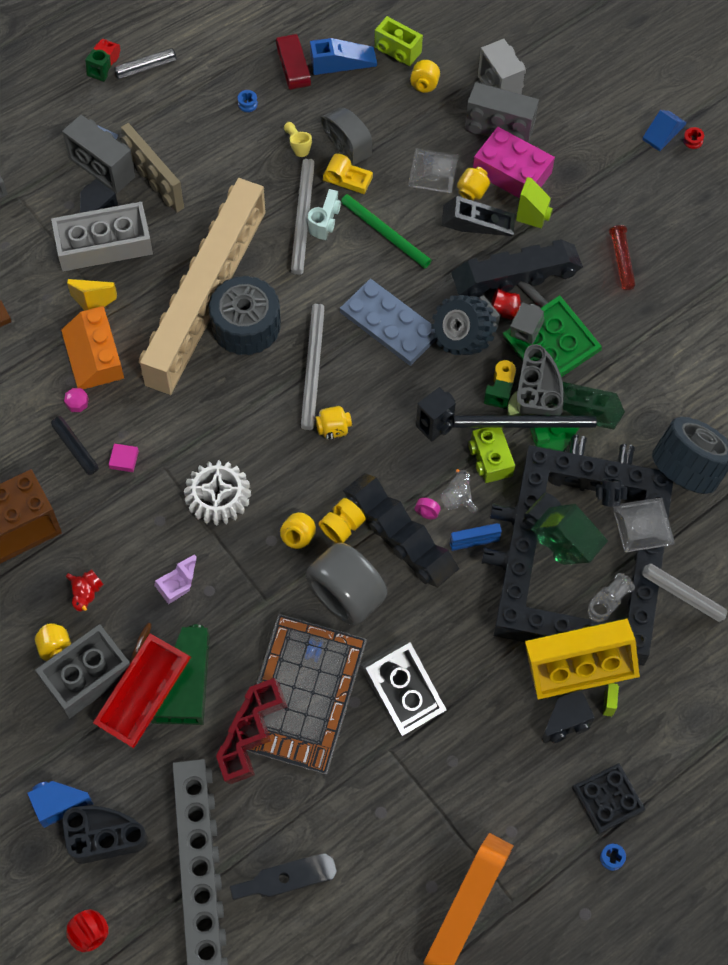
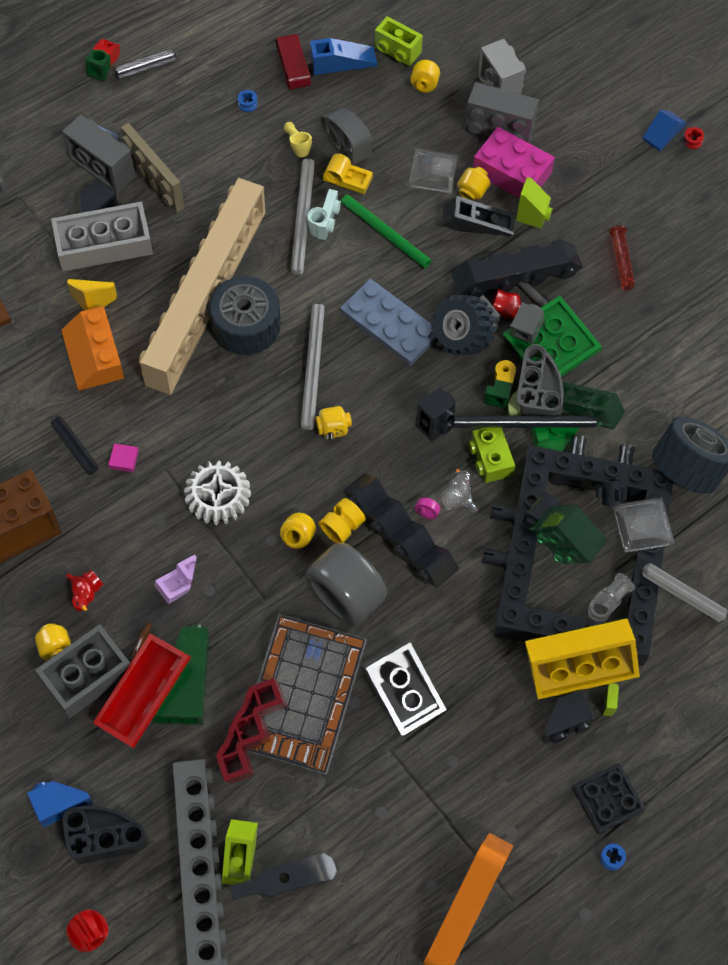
dark pink tile [64,388,89,412] -> none
blue tile [450,523,502,551] -> none
none -> lime slope [222,819,258,885]

